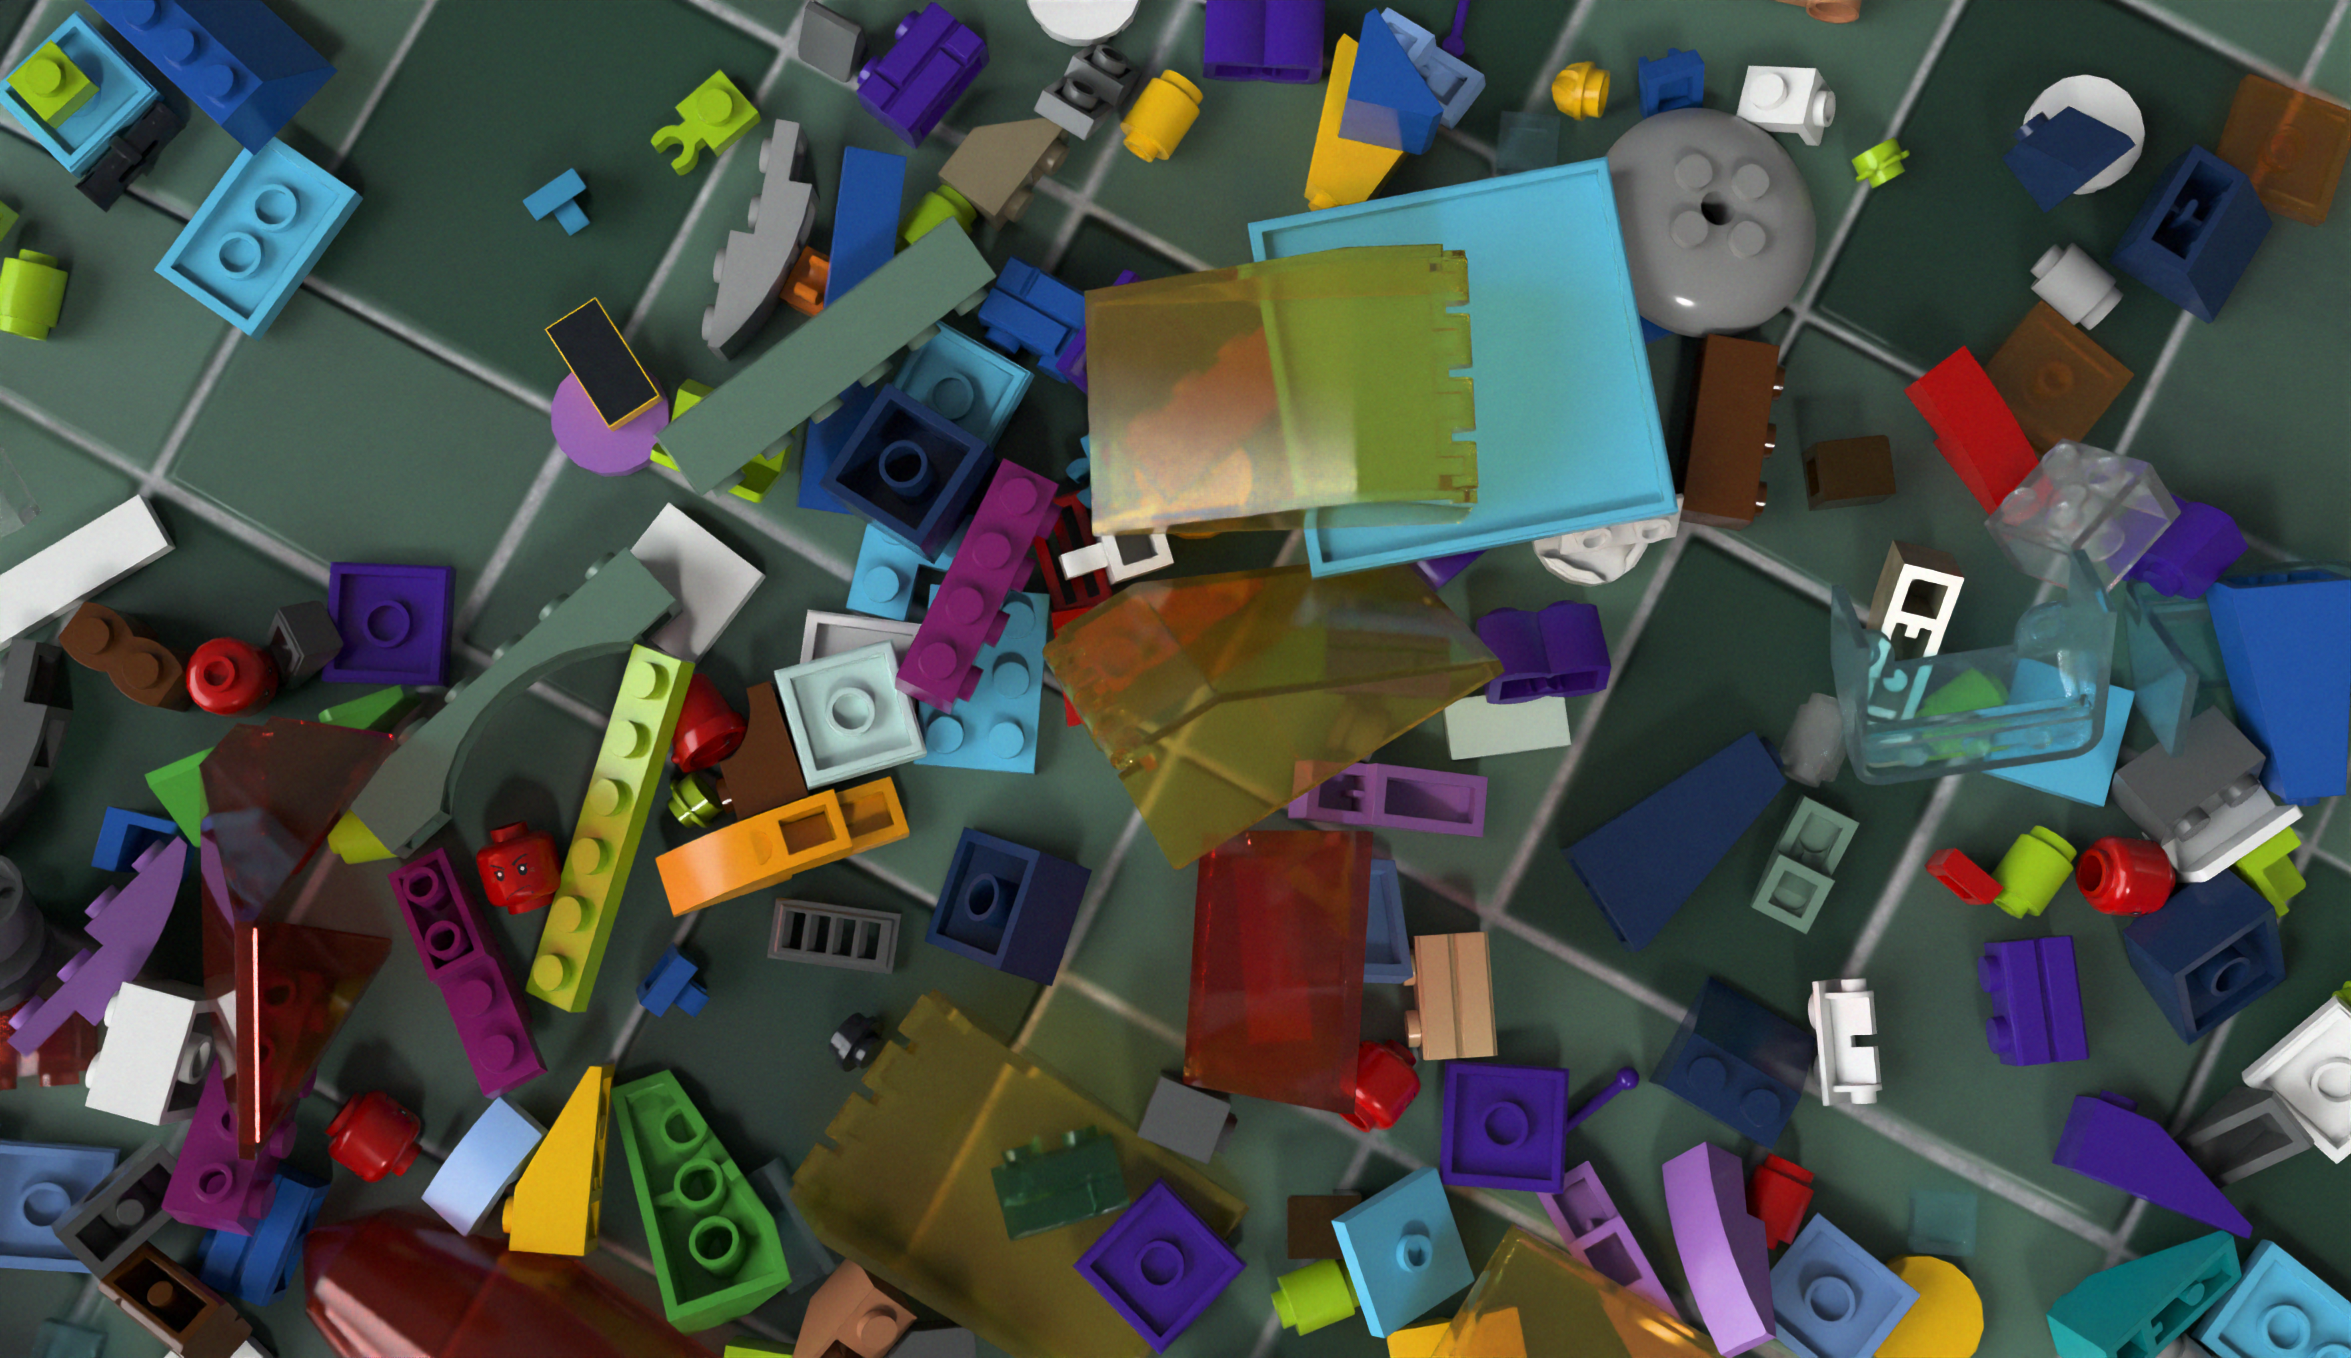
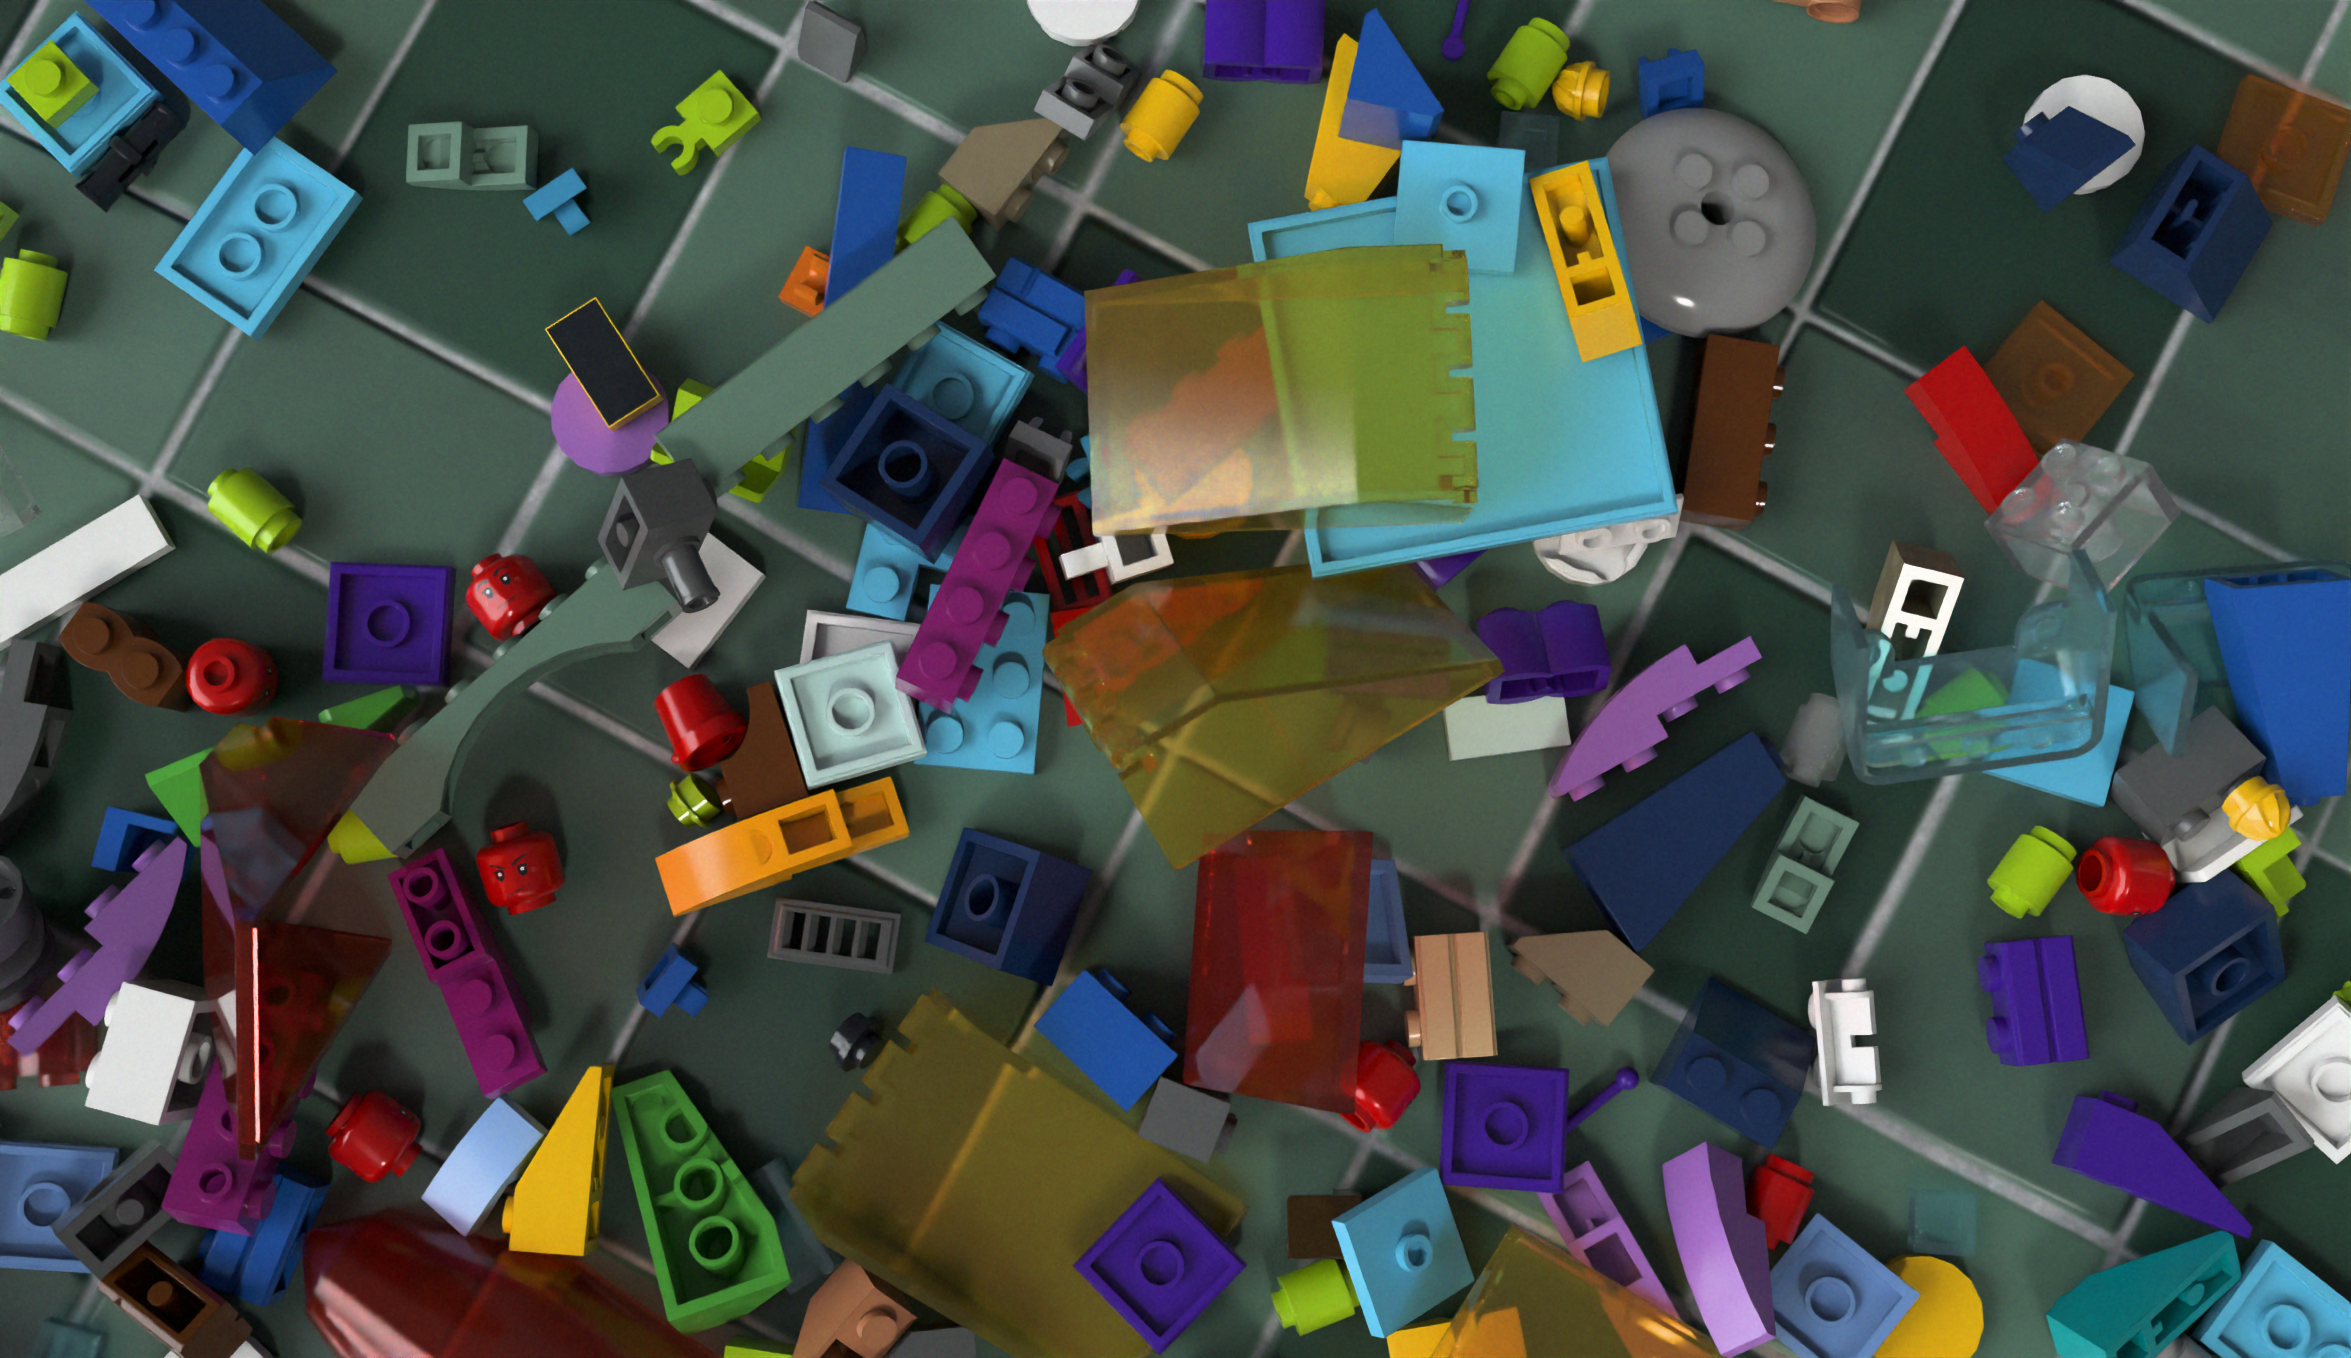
dark grey slope [264,600,343,690] -> none
lime plate [525,643,696,1013] -> none
light grey slope [702,119,820,362] -> none
dark purple brick [856,1,990,149] -> none
clear green brick [991,1124,1132,1242] -> none
medium lavender slope [1288,757,1488,837] -> none
light blue slope [1381,7,1486,131] -> none
white bracket [1736,66,1836,146] -> none
dark brown panel [1801,435,1896,511] -> none
lime plate [1851,137,1910,189] -> none
red tile [1924,848,2004,905] -> none
light grey brick [2030,243,2124,330] -> none
dark purple brick [2094,487,2249,599] -> none
none -> lime brick [207,466,302,555]
none -> sand green slope [406,121,539,191]
none -> red head [465,553,558,642]
none -> dark grey brick [597,458,720,613]
none -> light grey tile [1003,416,1073,488]
none -> blue brick [1033,967,1178,1112]
none -> medium azure plate [1390,140,1526,276]
none -> lime brick [1487,18,1570,110]
none -> dark tan slope [1505,930,1654,1027]
none -> yellow slope [1528,160,1643,363]
none -> medium lavender slope [1547,636,1762,802]
none -> yellow plate [2222,776,2291,841]

